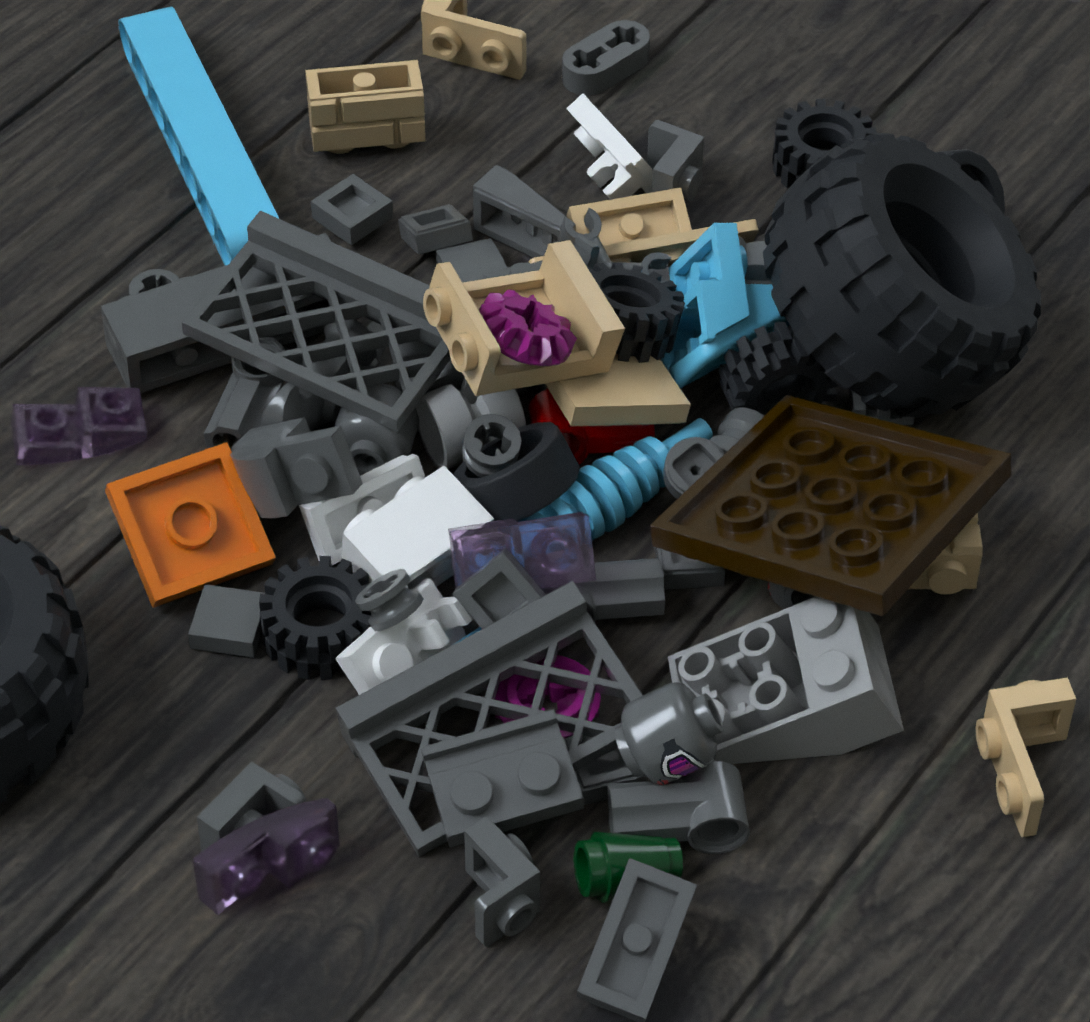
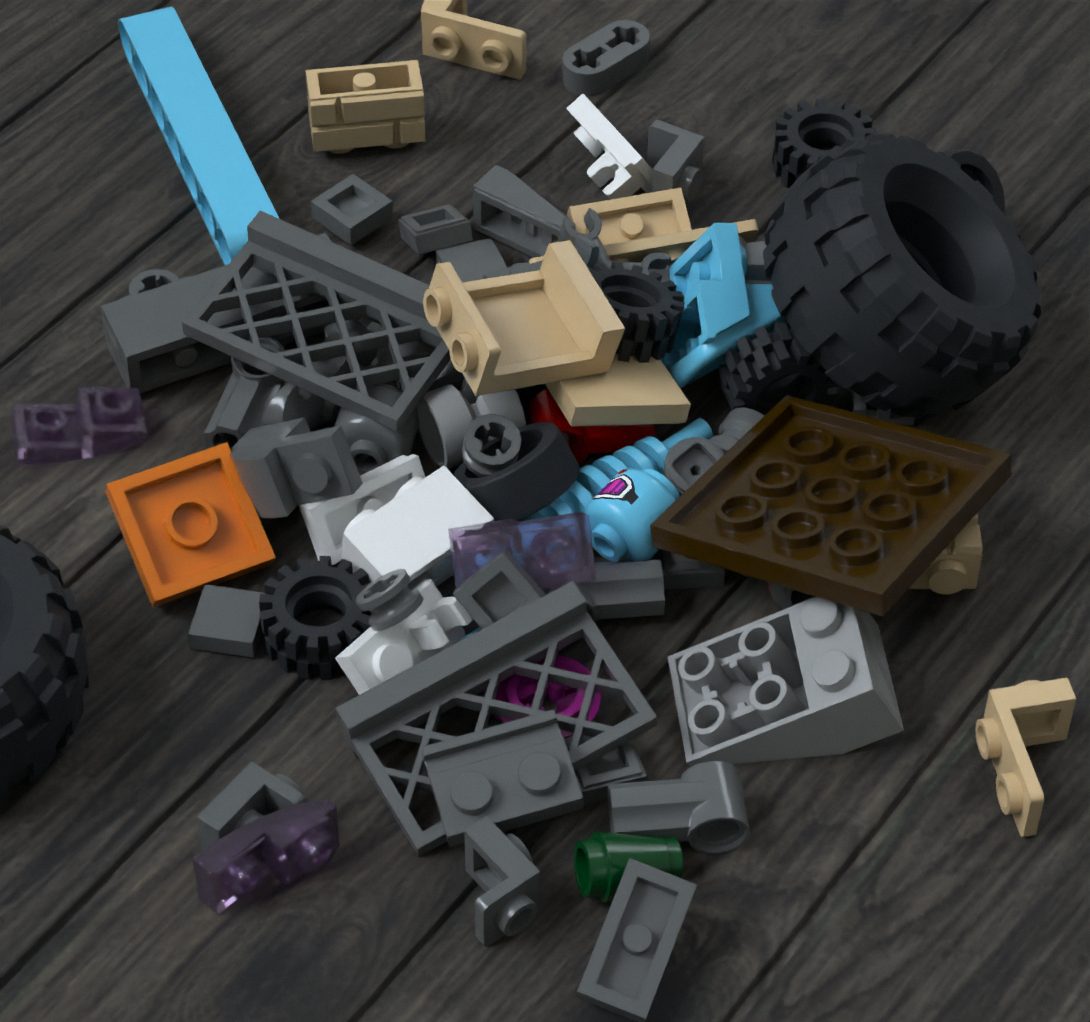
magenta gear [479,289,577,366] -> none
dark grey head [614,682,724,785] -> none
none -> medium azure head [586,469,680,562]

